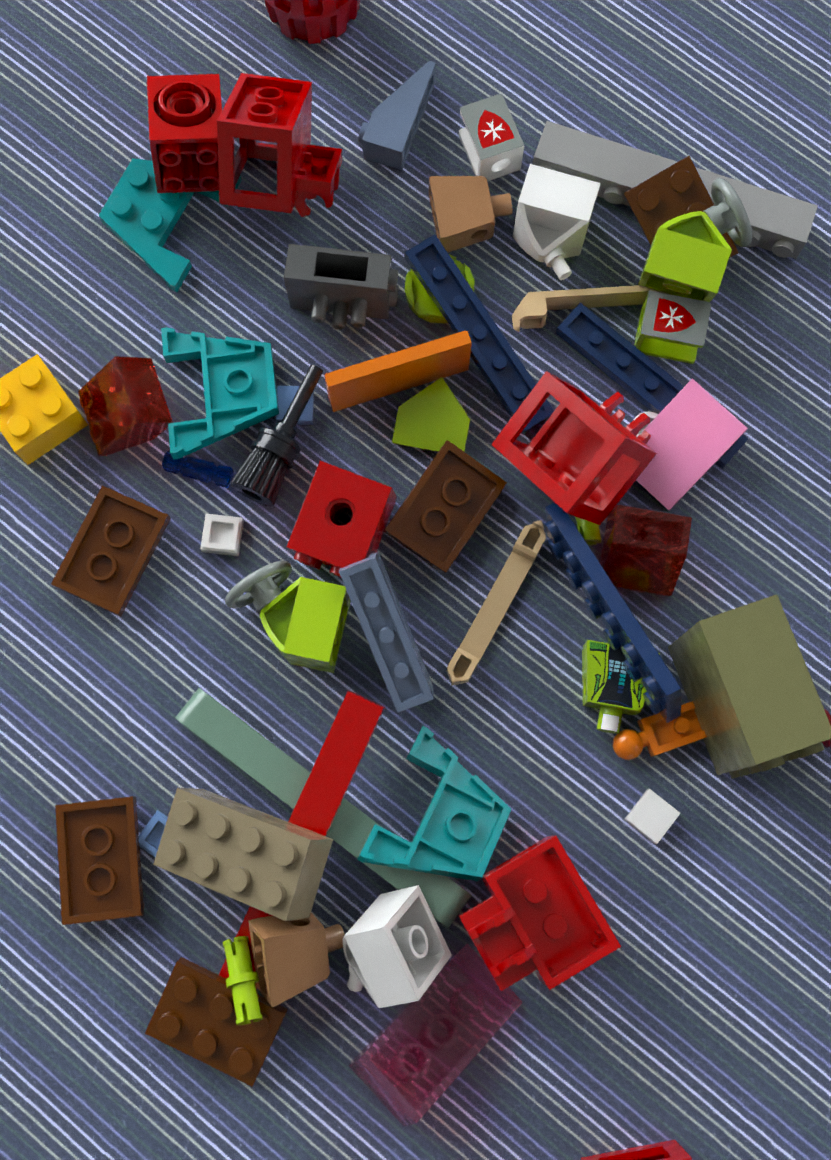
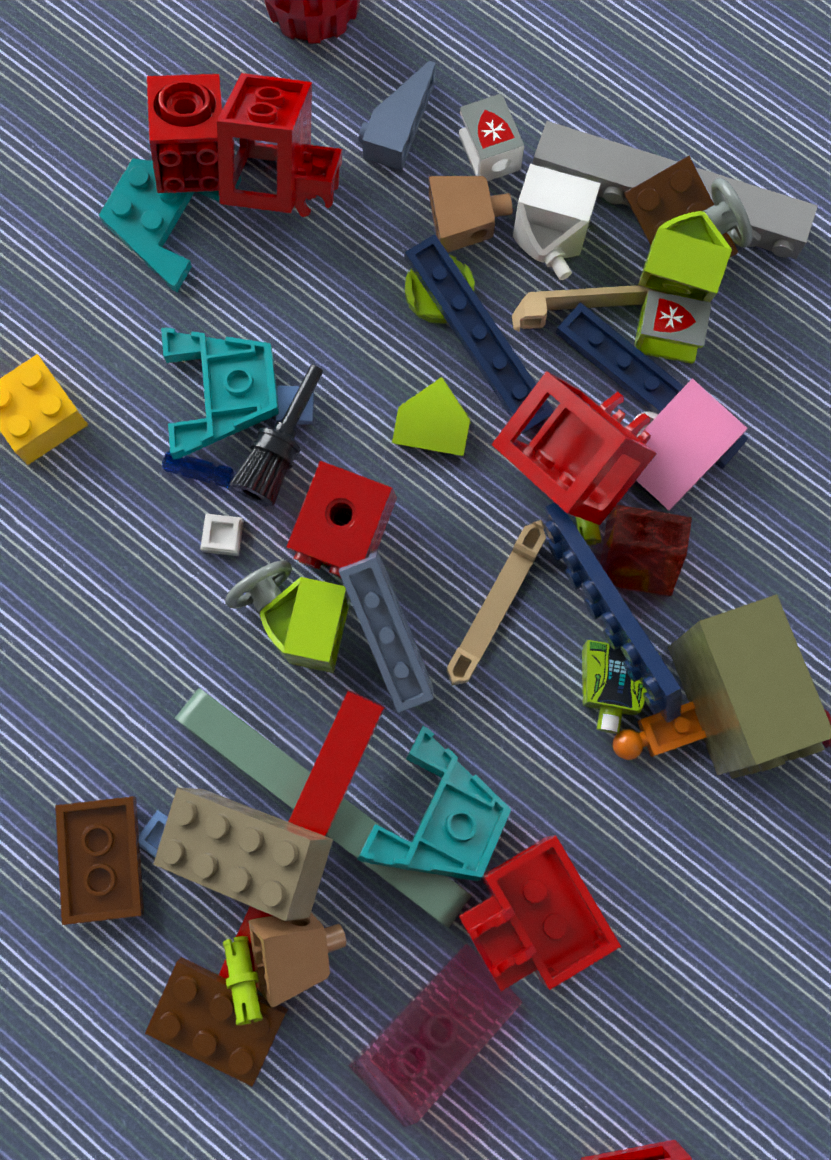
reddish brown plate [51,486,171,617] -> none
clear red slope [78,356,173,456] -> none
dark grey piece [284,244,399,330] -> none
orange tile [324,331,472,412] -> none
white piece [343,885,452,1008] -> none
reddish brown plate [383,440,507,574] -> none
white tile [624,789,680,844] -> none

